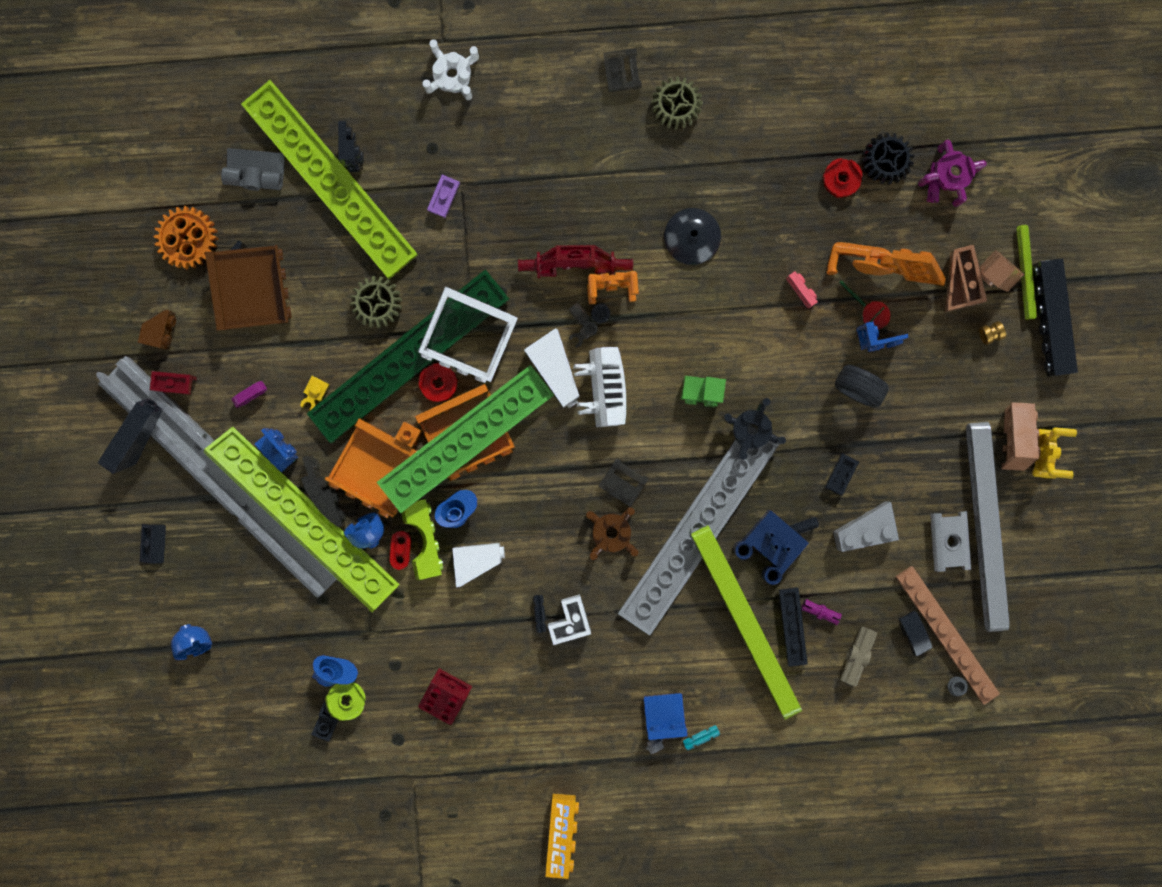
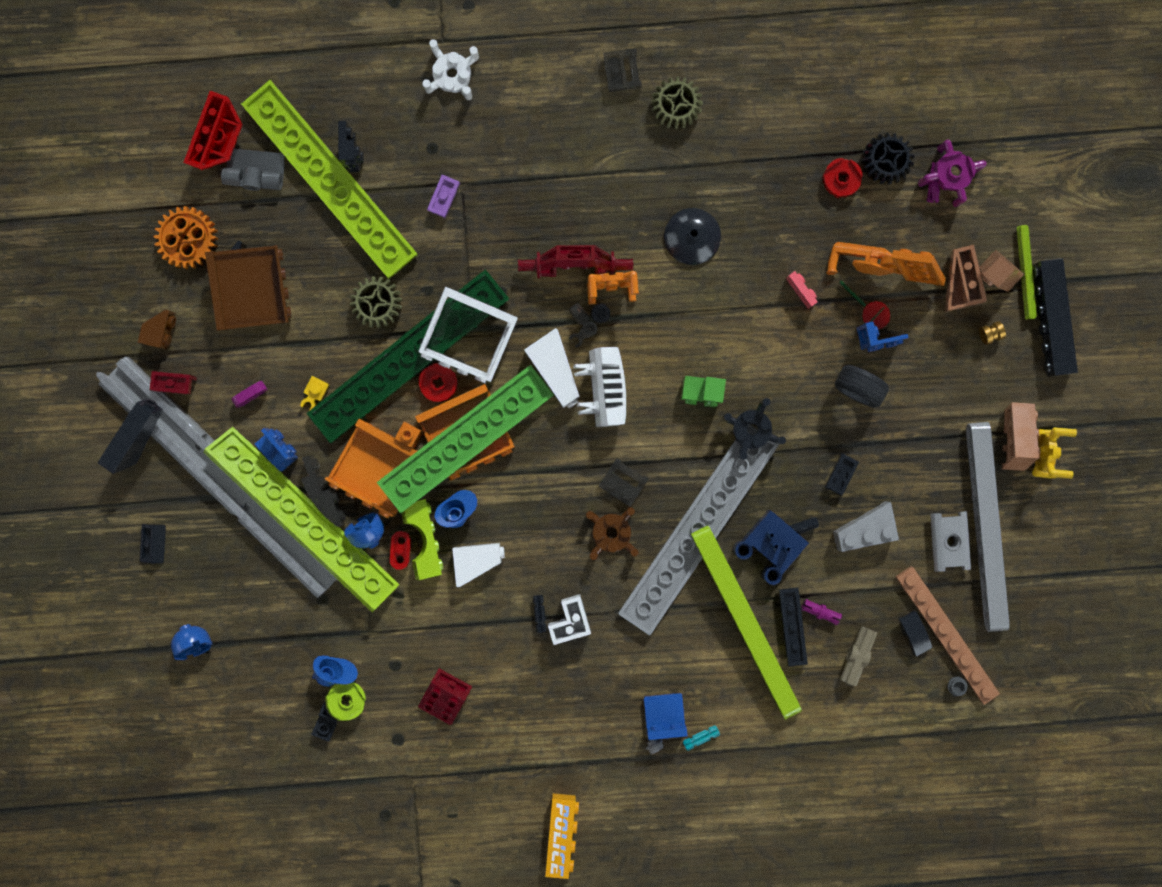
none -> red wedge [183,91,243,170]

